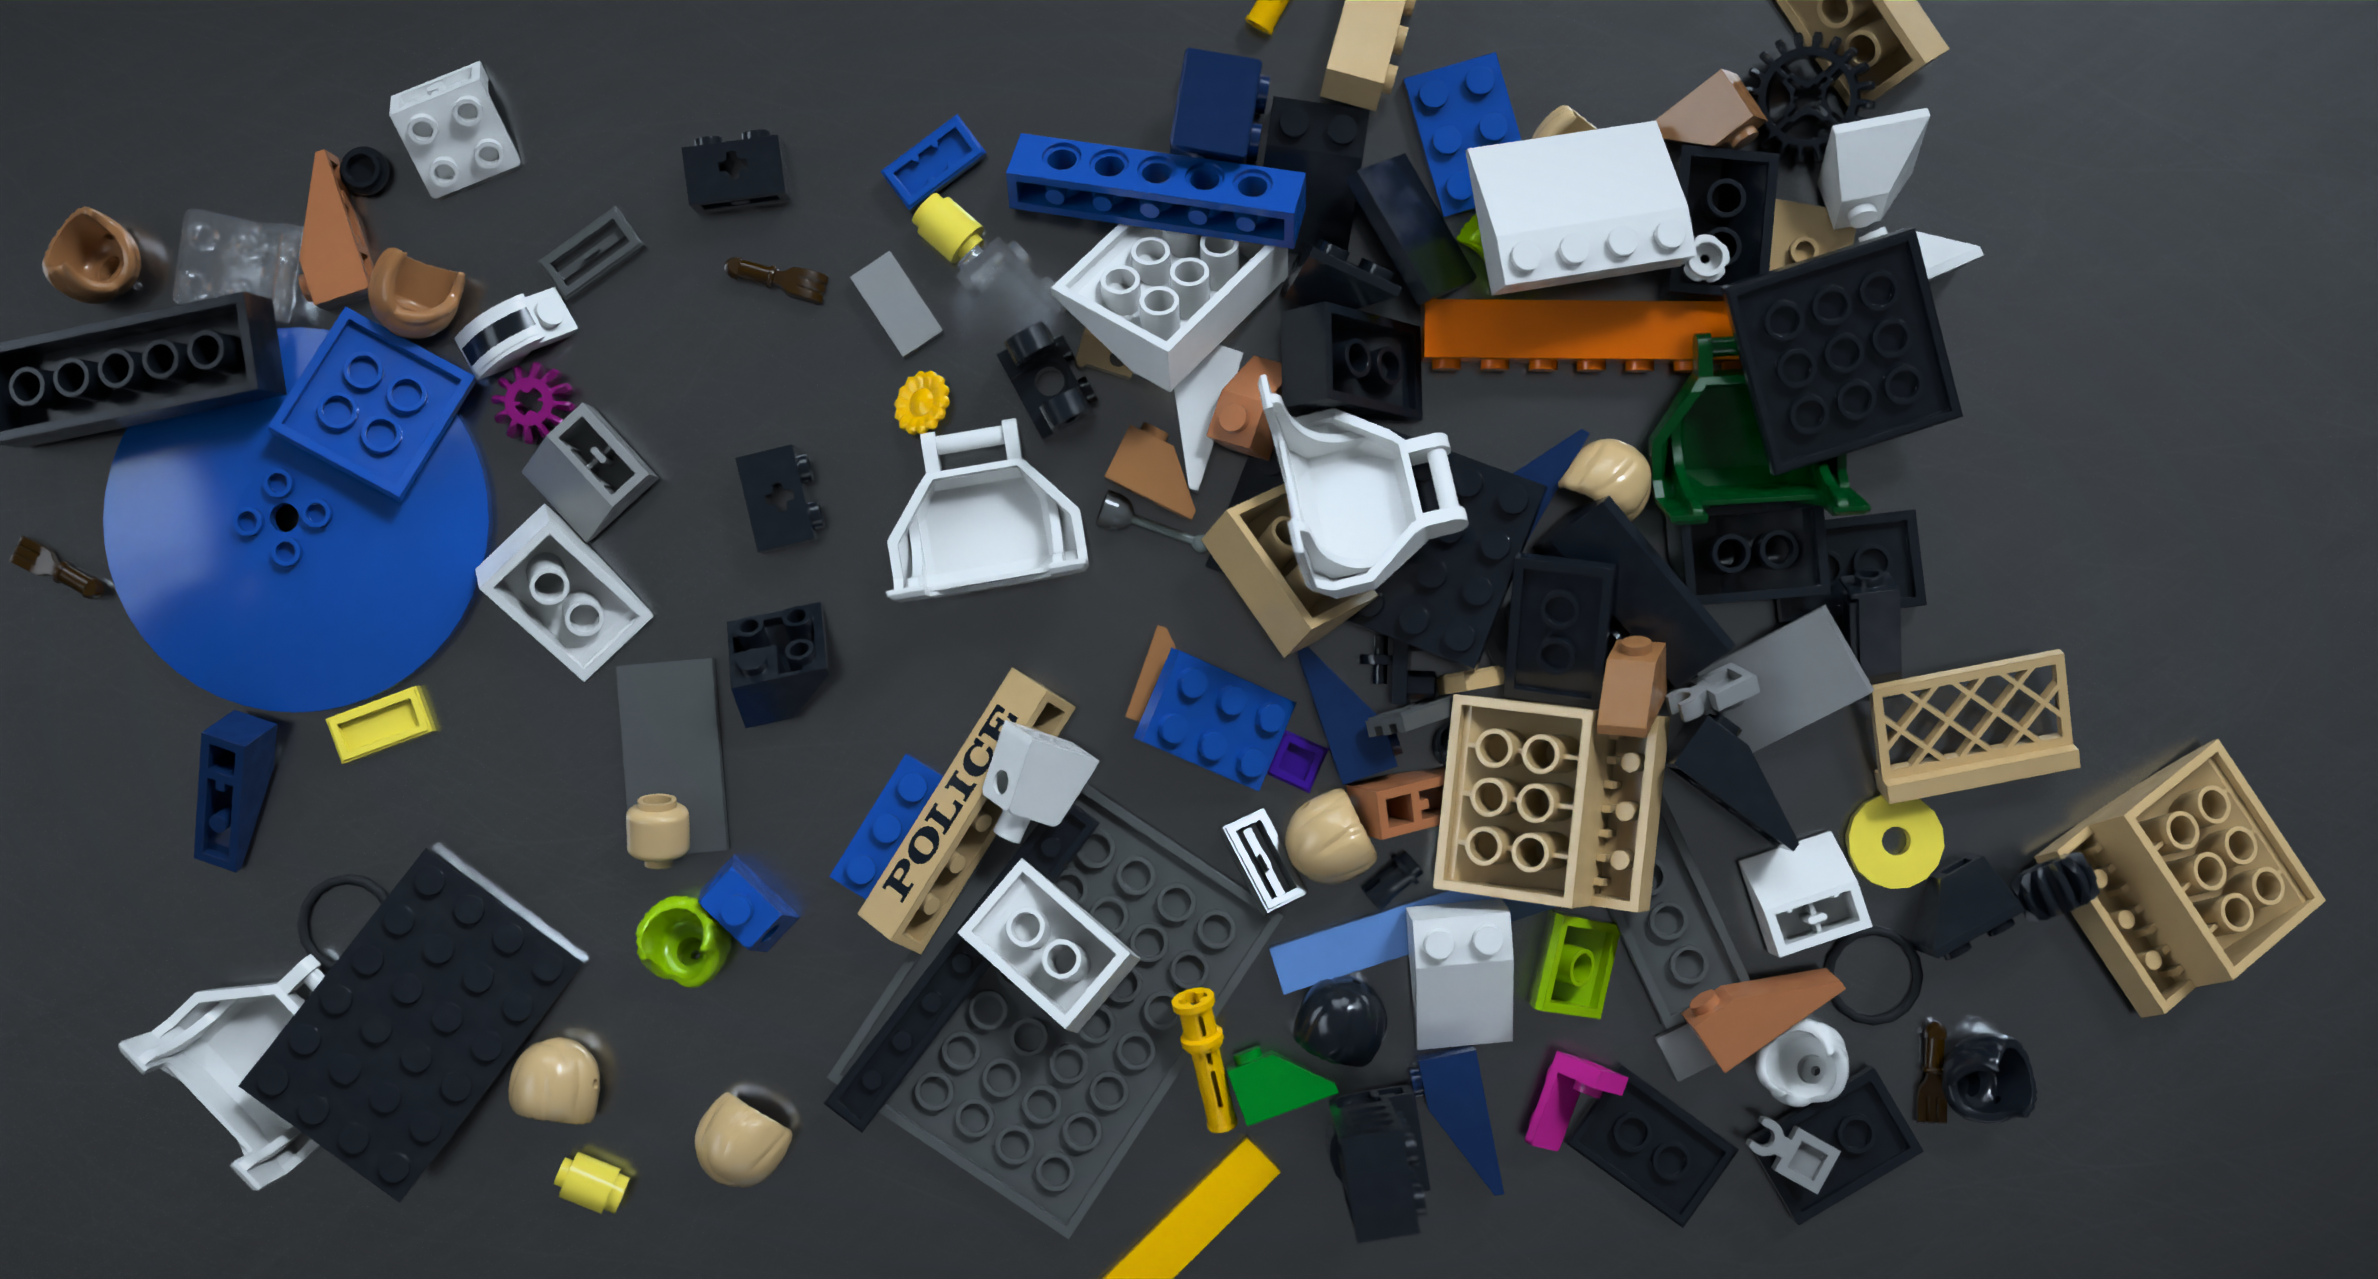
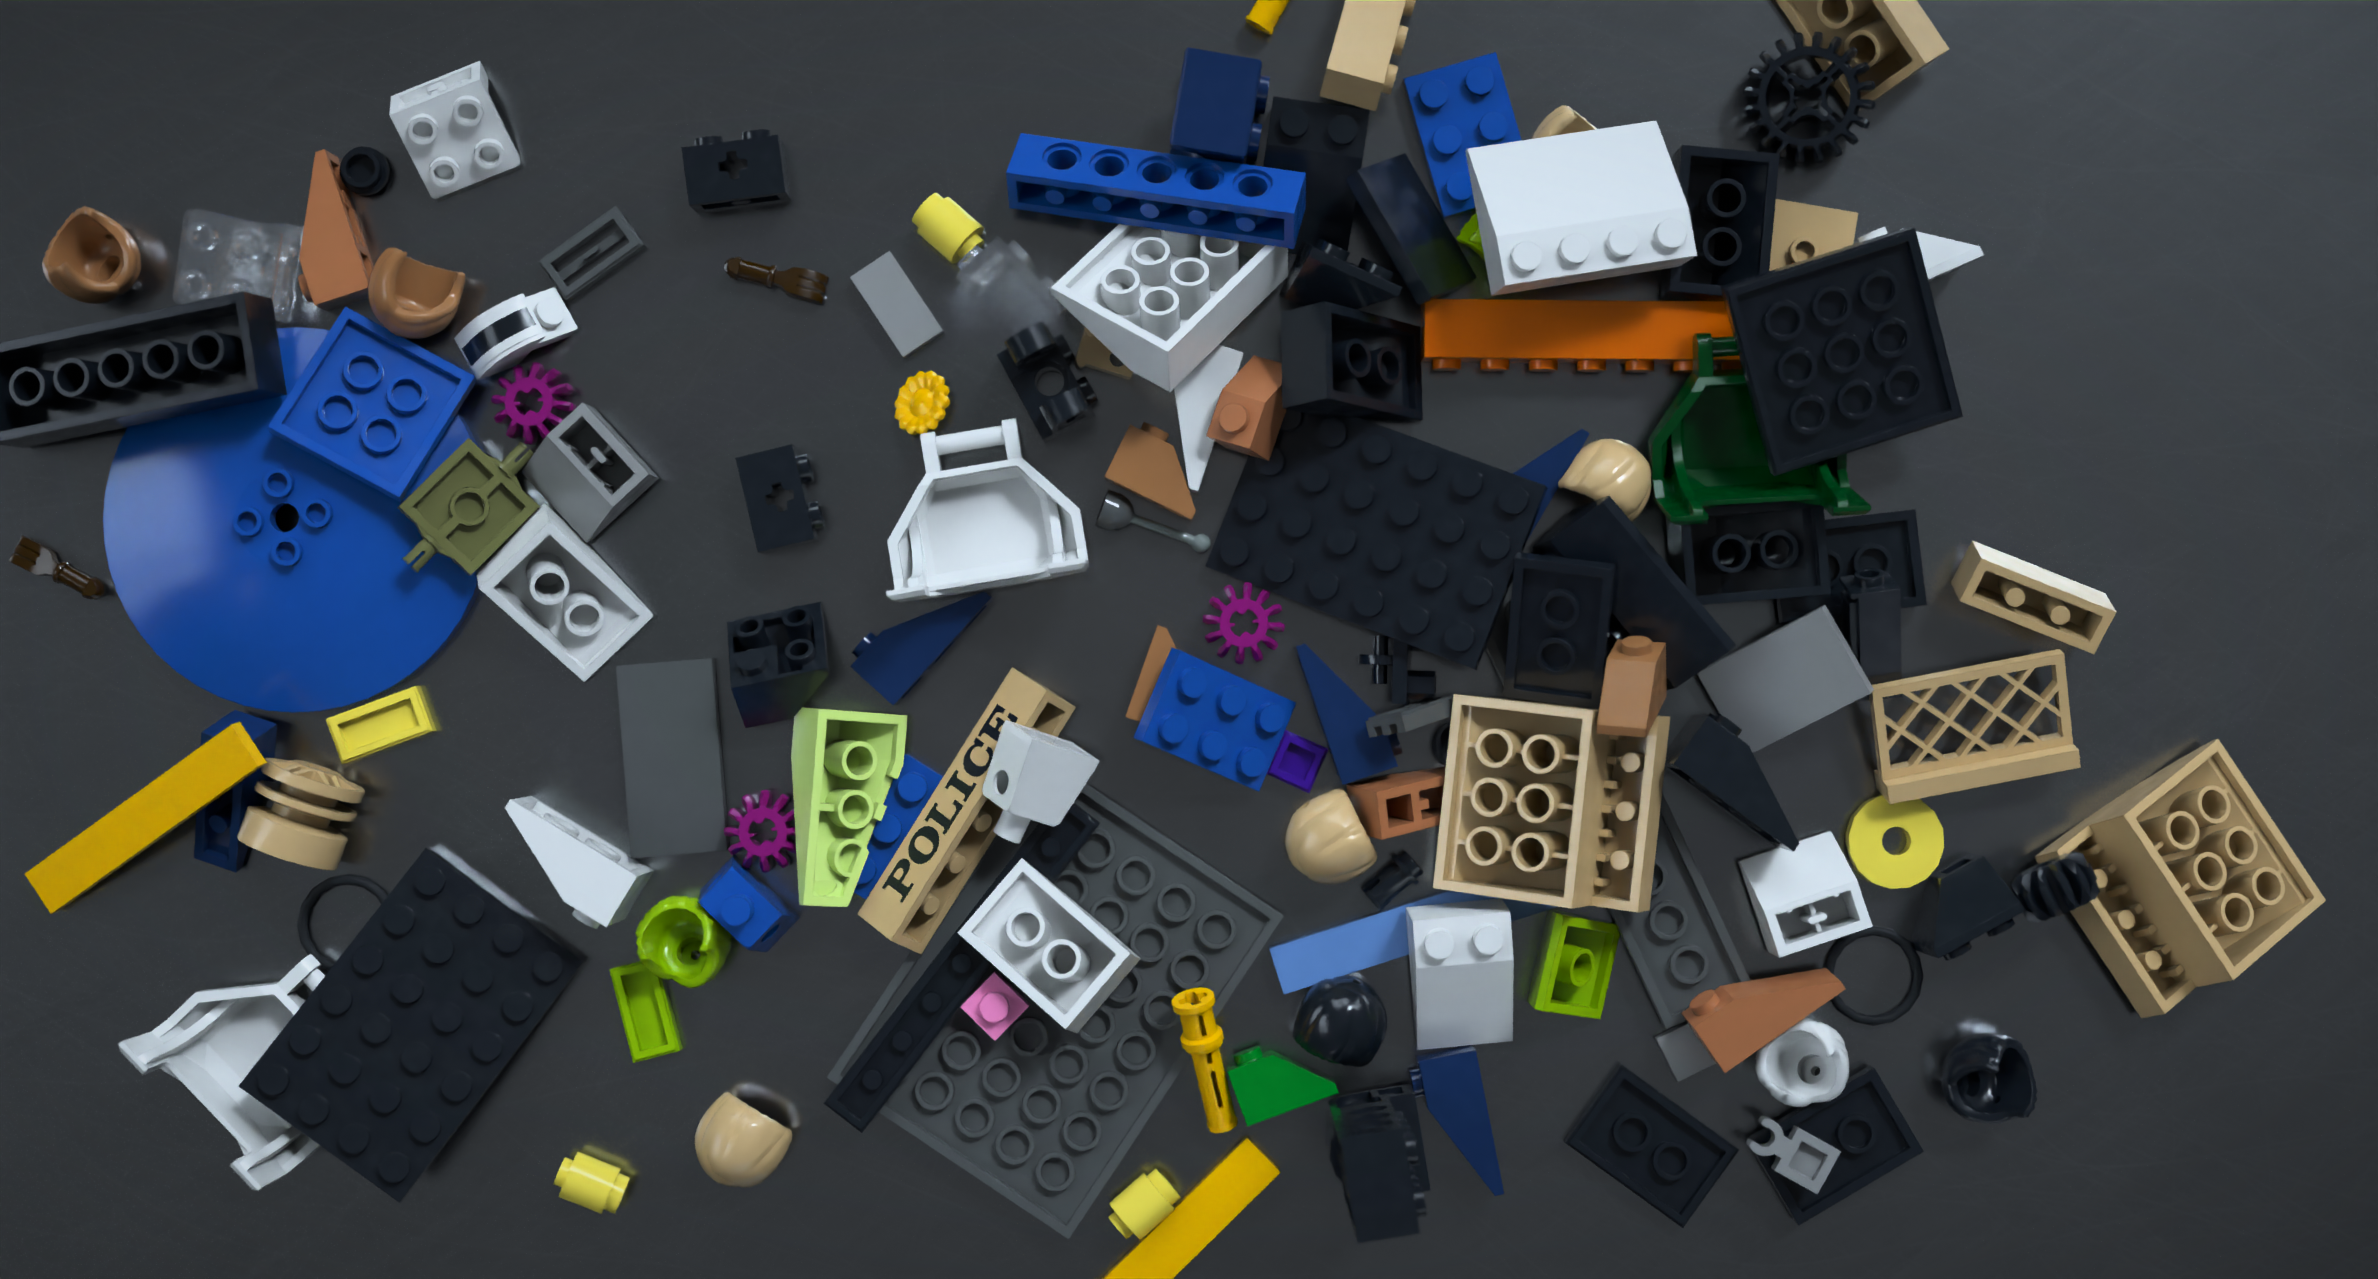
tan piece [508,1037,600,1125] -> none
tan head [626,794,690,869] -> none
blue plate [880,114,987,213] -> none
tan slope [1201,484,1378,658] -> none
tile [1219,808,1309,917] -> none
white piece [1258,374,1469,599] -> none
tan tile [1436,665,1505,695] -> none
dark pink bracket [1525,1051,1629,1151] -> none
medium nougat slope [1654,69,1768,150] -> none
light grey plate [1665,662,1760,722] -> none
white plate [1684,234,1730,283] -> none
white slope [1817,108,1930,230] -> none
dark brown piece [1916,1021,1947,1124] -> none
none -> yellow tile [25,722,267,914]
none -> tan wheel [237,758,365,870]
none -> olive plate [397,438,540,576]
none -> white slope [505,796,654,929]
none -> lime tile [609,961,683,1063]
none -> magenta gear [724,790,796,873]
none -> yellowish green wedge [791,707,908,907]
none -> dark blue slope [850,591,994,706]
none -> bright pink plate [960,970,1030,1041]
none -> light yellow brick [1108,1168,1181,1240]
none -> magenta gear [1203,582,1285,664]
none -> tan brick [1951,540,2116,654]

